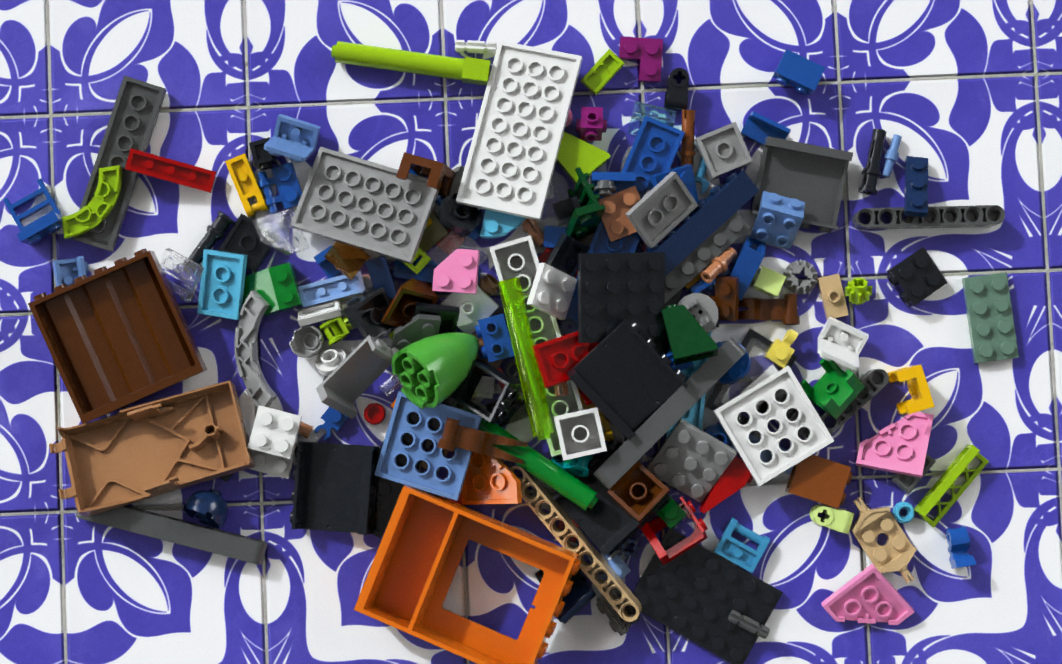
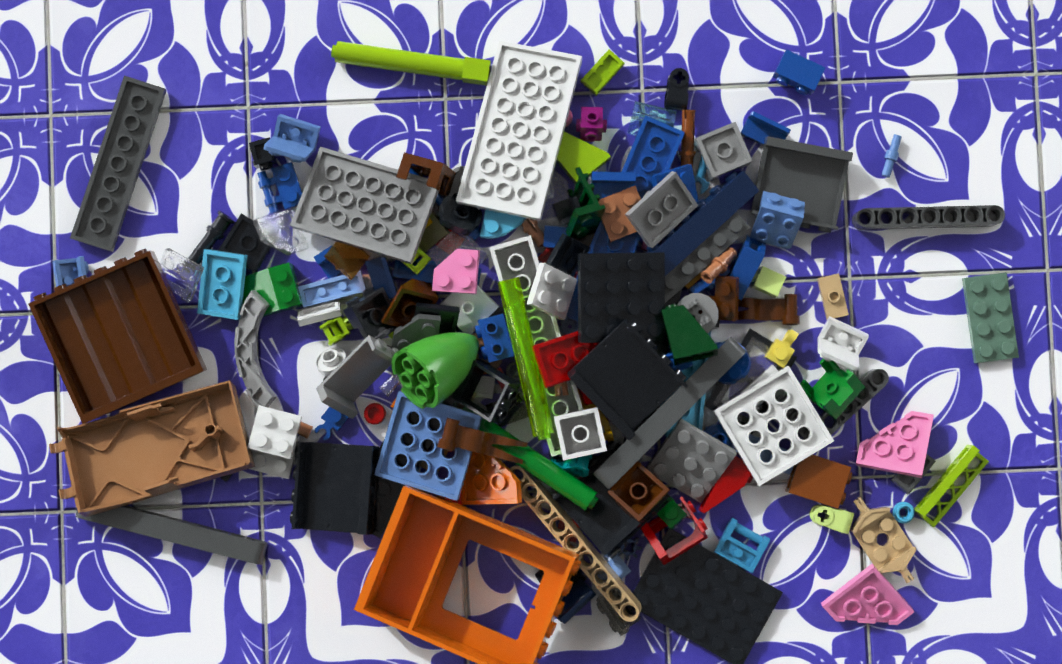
blue plate [3,178,63,245] -> none
lime tile [61,165,123,239] -> none
red plate [125,148,216,193] -> none
dark blue cylinder [182,488,228,529] -> none
yellow plate [225,153,269,217] -> none
light grey hair [289,325,324,358] -> none
white axle [455,40,497,54] -> none
medium nougat plate [479,274,500,295] -> none
dark grey plate [594,180,616,197] -> none
magenta plate [619,36,663,83] -> none
dark grey axle [728,610,770,639] -> none
light grey gear [783,260,818,294] -> none
lime gear [845,278,873,305] -> none
black pin [858,129,887,195] -> none
black plate [886,247,947,307] -> none
yellow panel [887,364,935,414] -> none
dark blue plate [904,156,928,218] -> none
blue leg [946,526,977,569] -> none

